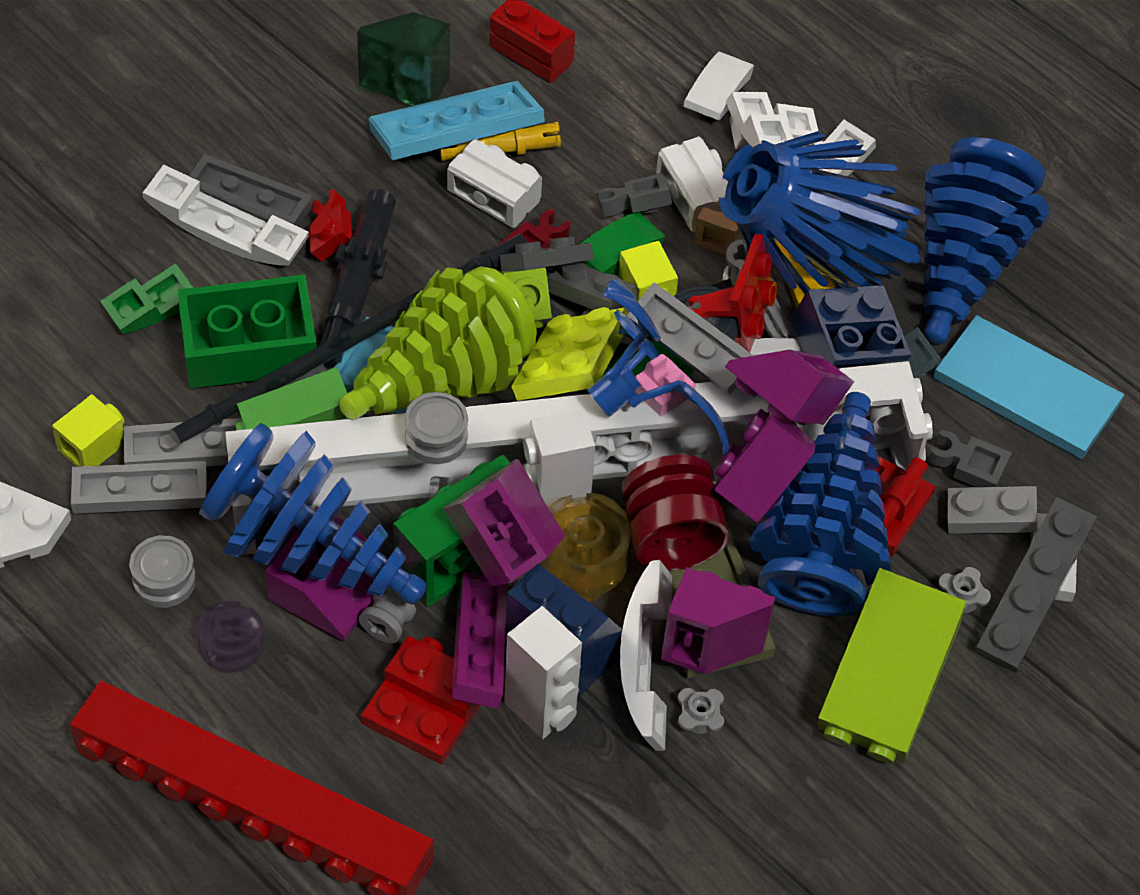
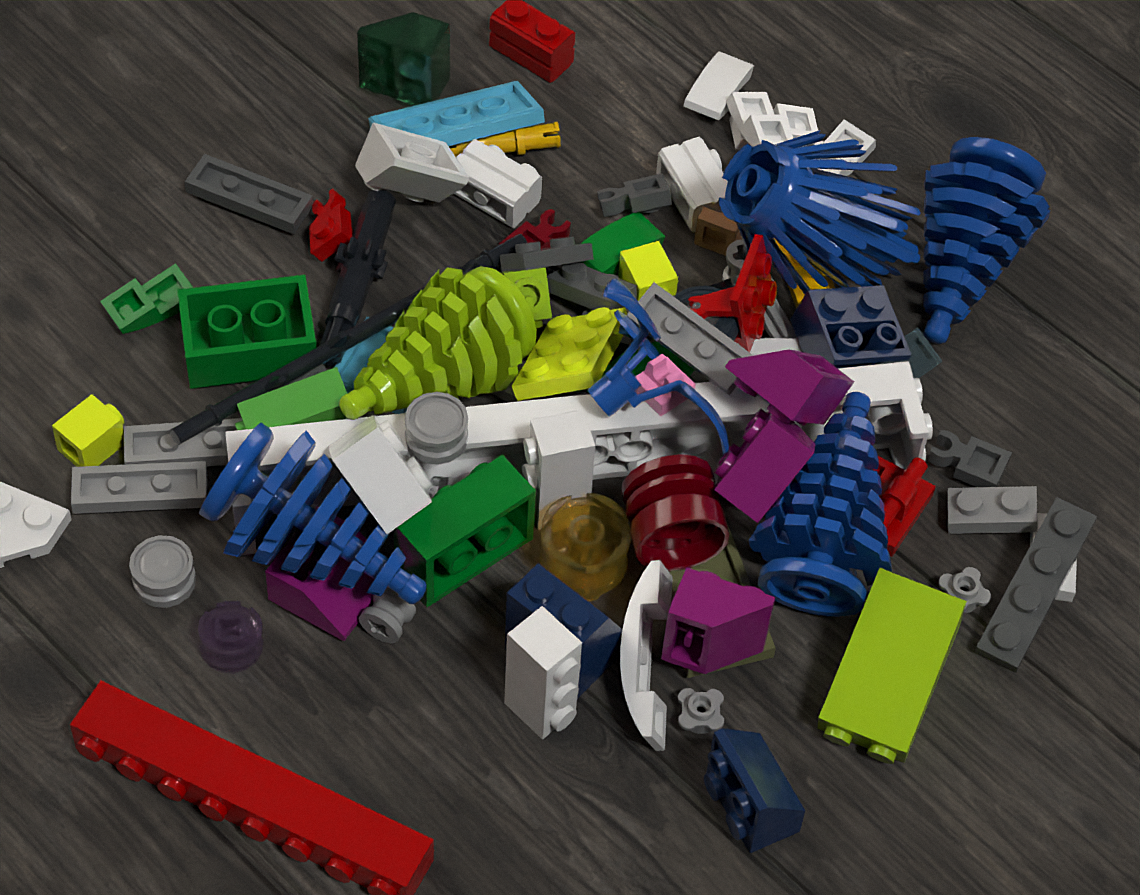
white slope [143,165,309,266] -> none
red plate [361,635,480,765] -> none
magenta slope [443,459,566,586] -> none
magenta plate [452,571,507,709] -> none
medium azure tile [933,315,1124,459] -> none
none -> white brick [329,415,433,534]
none -> white slope [355,123,469,203]
none -> dark blue slope [704,728,805,853]

